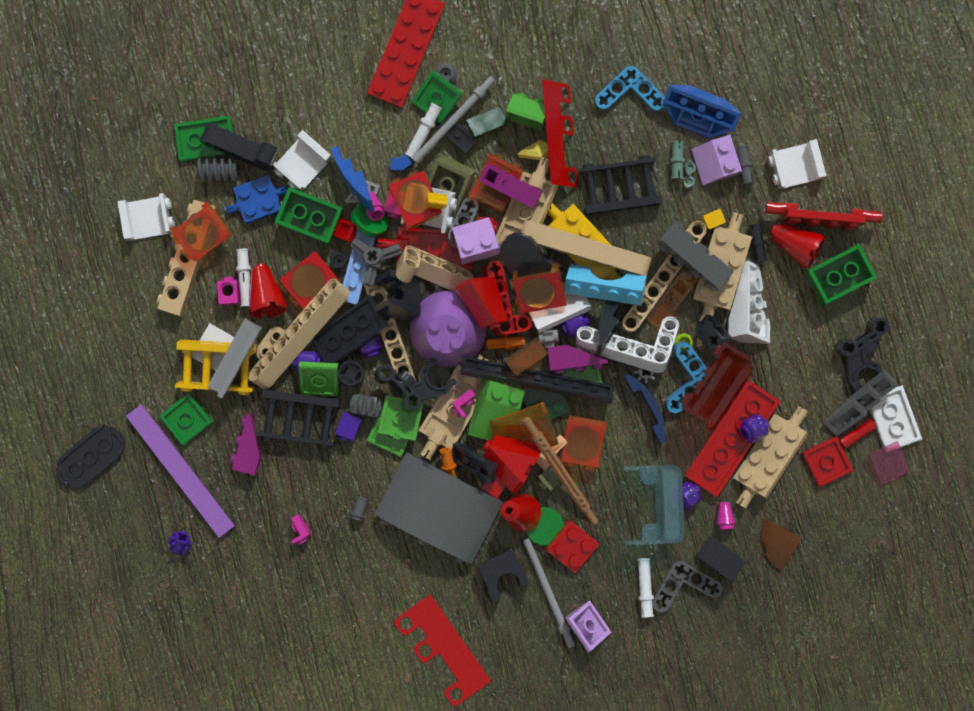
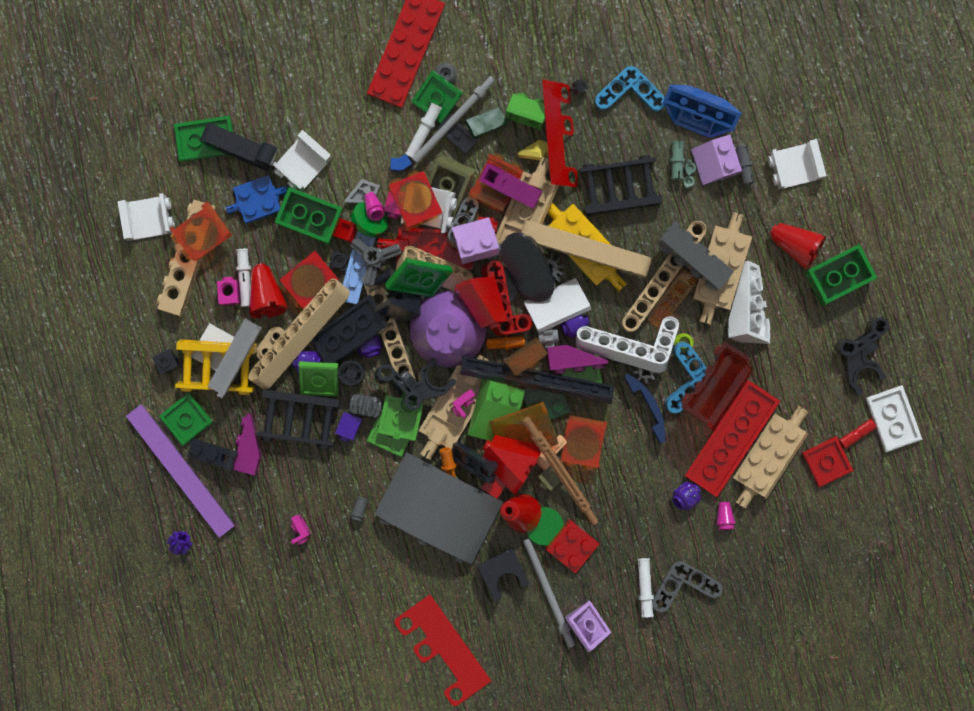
black tile [56,426,125,489] -> none
dark grey piece [197,158,238,183] -> none
blue slope [331,146,375,212] -> none
yellow slope [426,192,448,209] -> none
panel [510,263,566,314] -> none
medium azure arch [565,264,647,306] -> none
black slope [596,300,620,357] -> none
clear light blue windscreen [620,465,685,545] -> none
black piece [695,314,732,349] -> none
black piece [696,537,746,582] -> none
yellow slope [700,209,726,229] -> none
dark purple head [739,415,769,443] -> none
black pin [749,223,767,262] -> none
reddish brown brick [761,518,801,571] -> none
red plate [765,202,883,231] -> none
dark grey slope [824,370,897,436] -> none
clear pink piece [868,441,910,485] -> none
none -> black brick [152,349,182,375]
none -> black plate [187,438,238,471]
none -> green tile [385,258,453,297]
none -> black plate [569,78,589,95]

